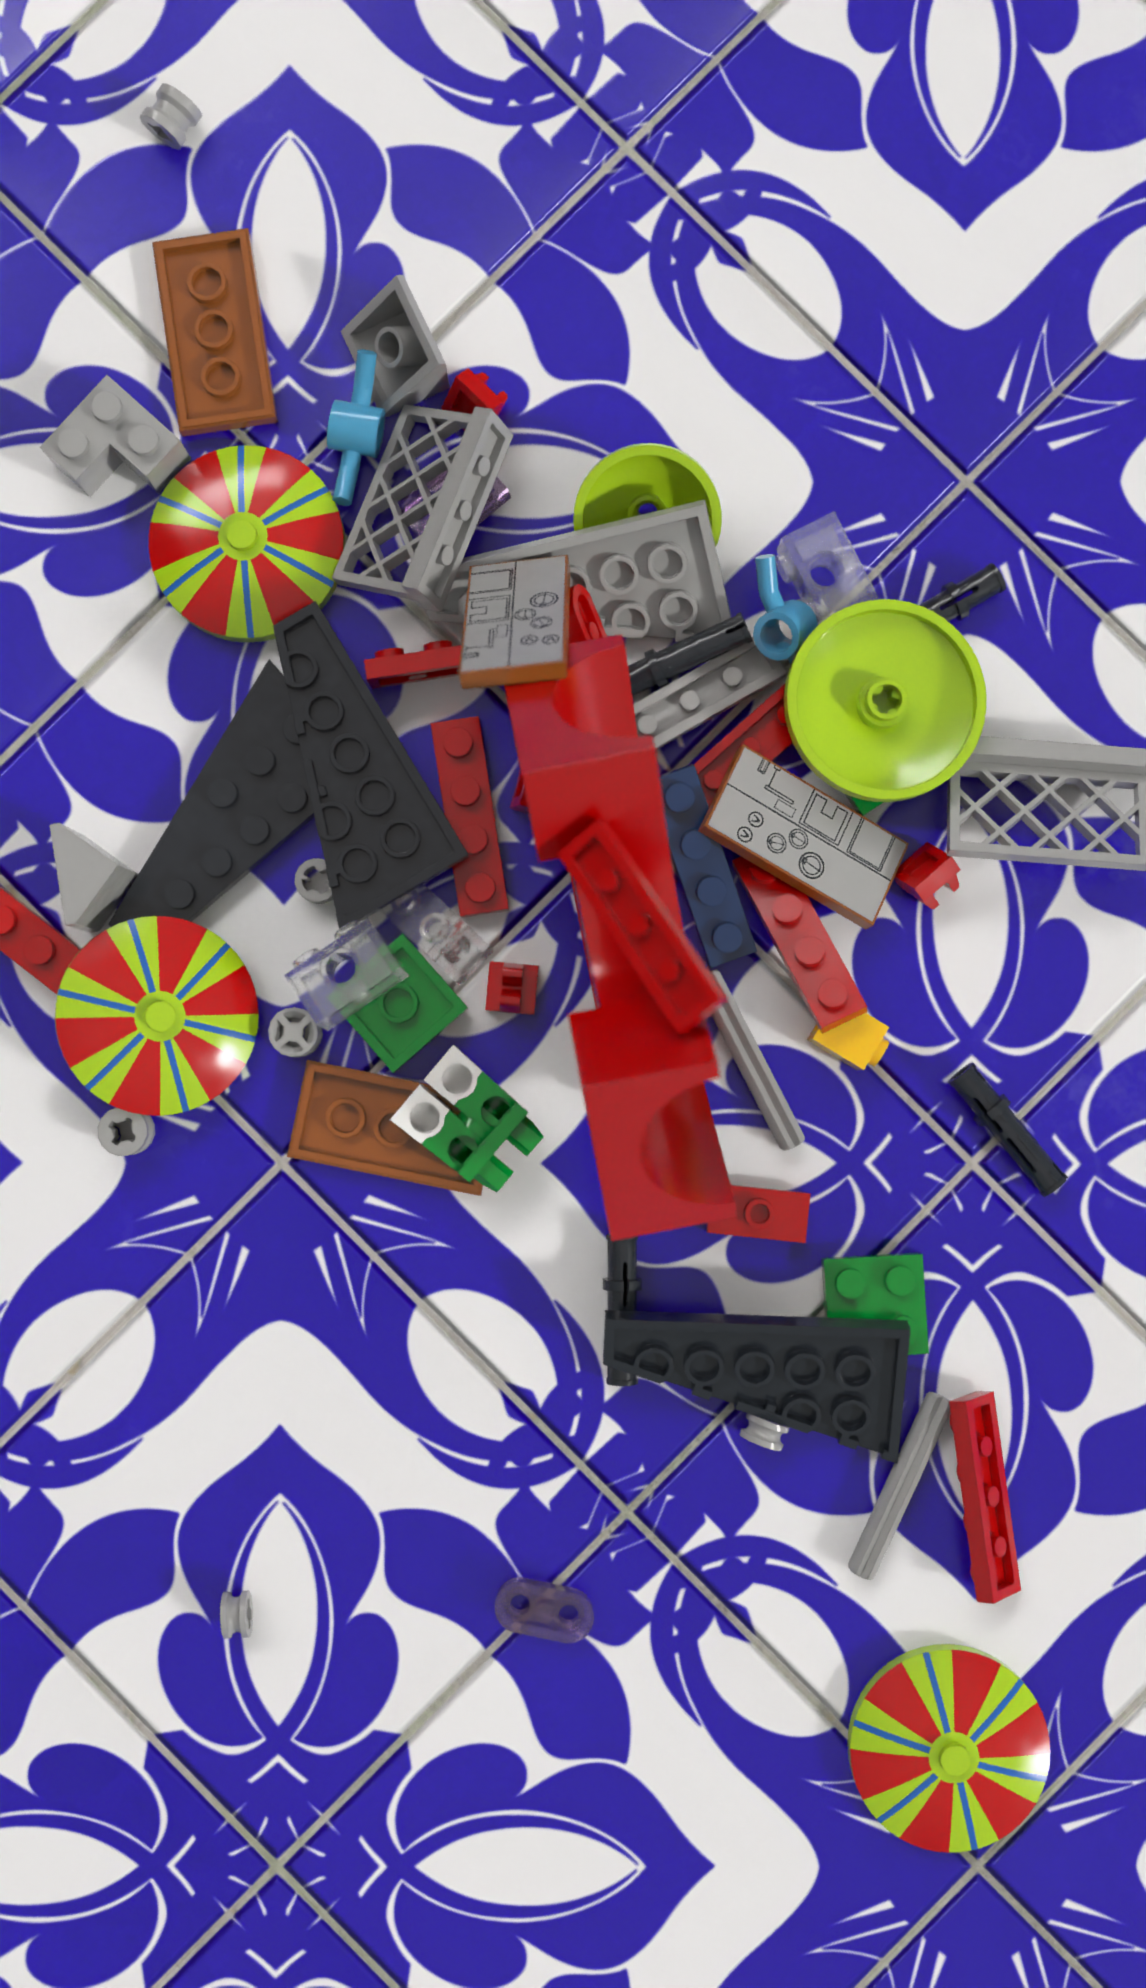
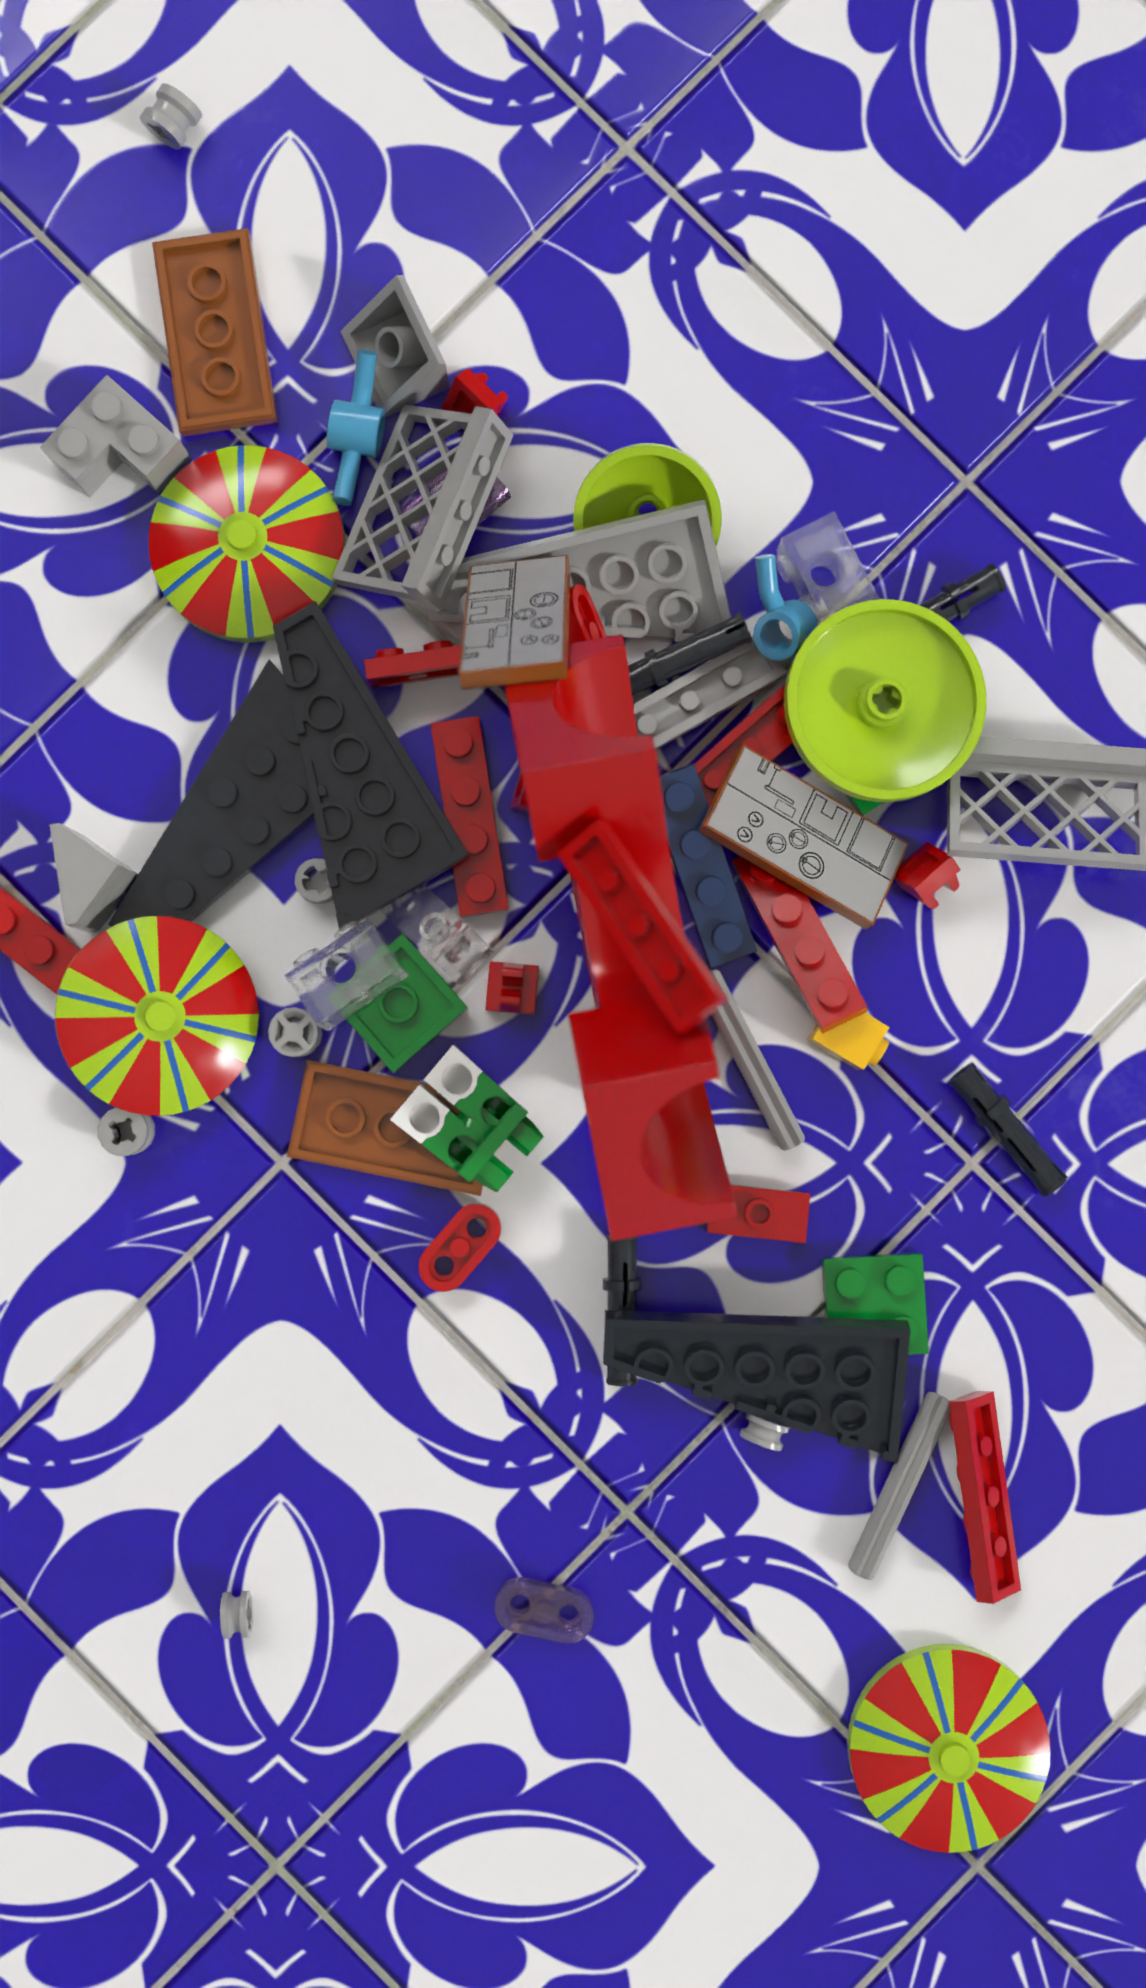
none -> red plate [418,1203,502,1292]

